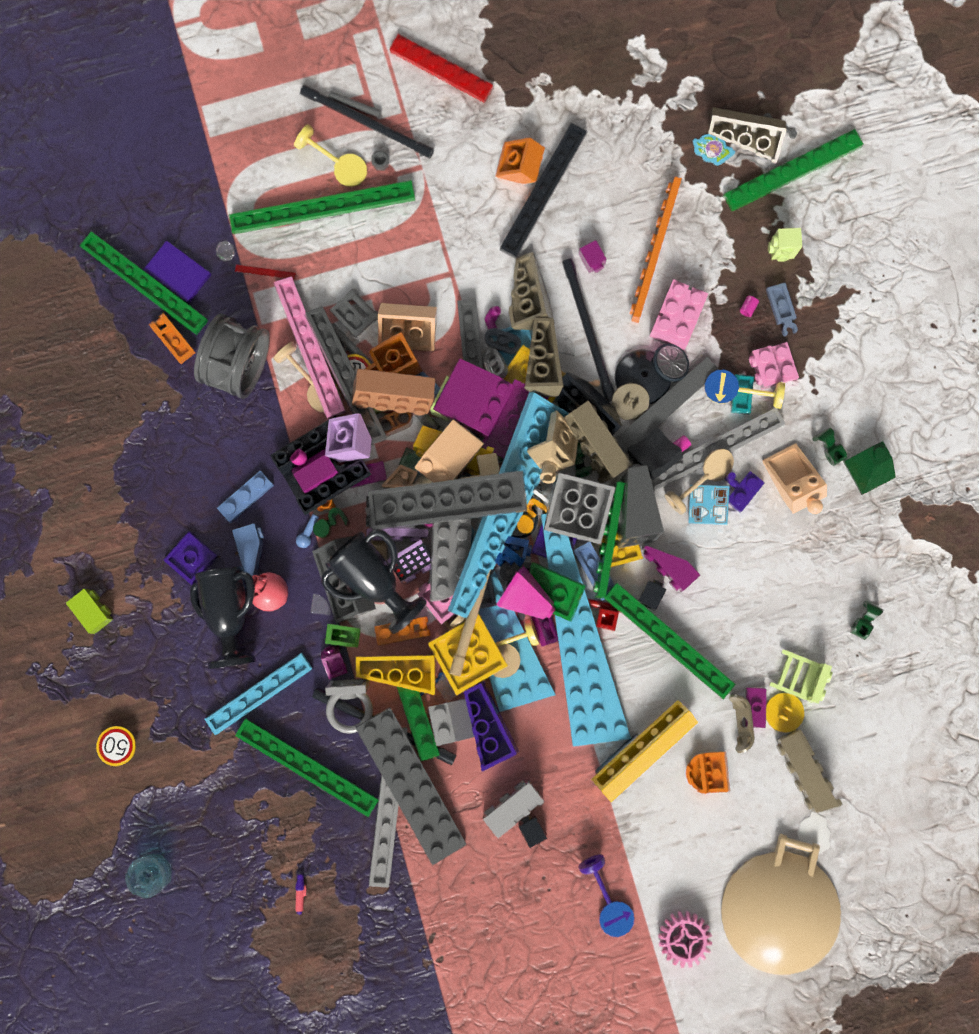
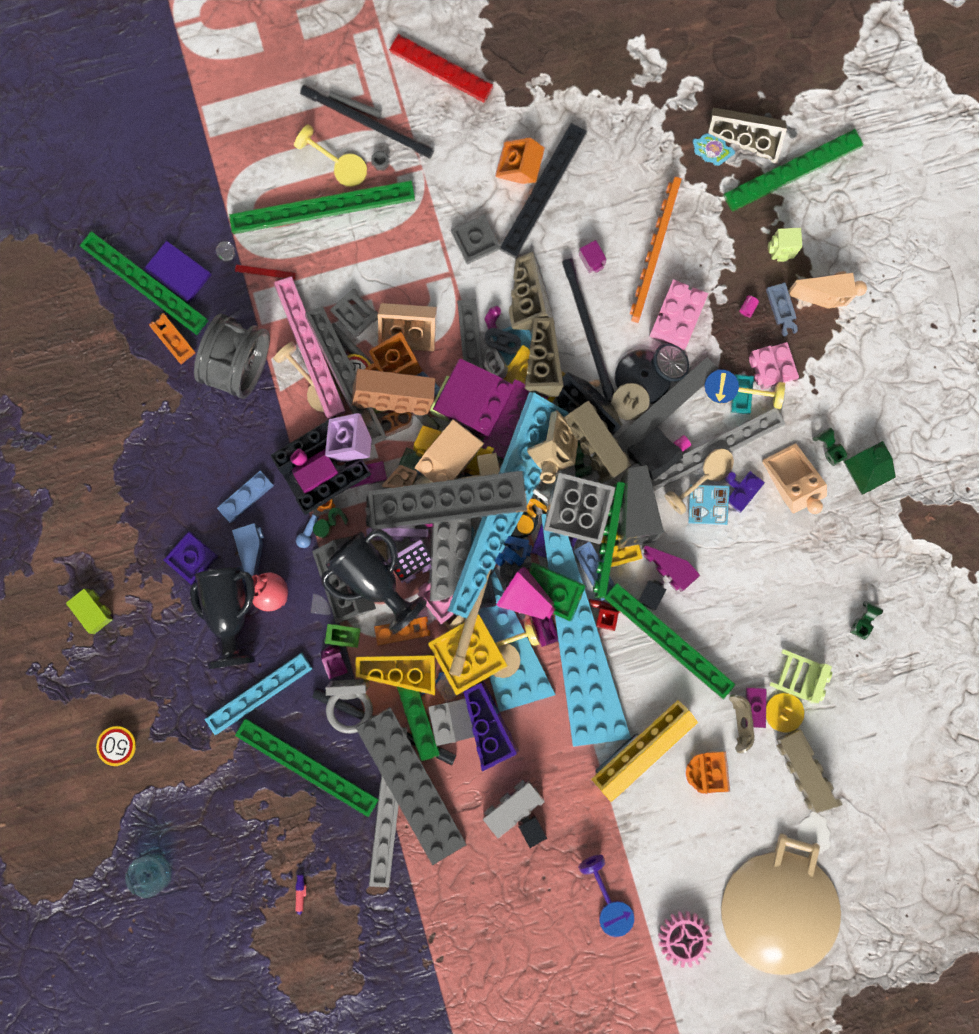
none -> dark grey plate [451,215,500,264]
none -> light nougat slope [788,271,867,308]

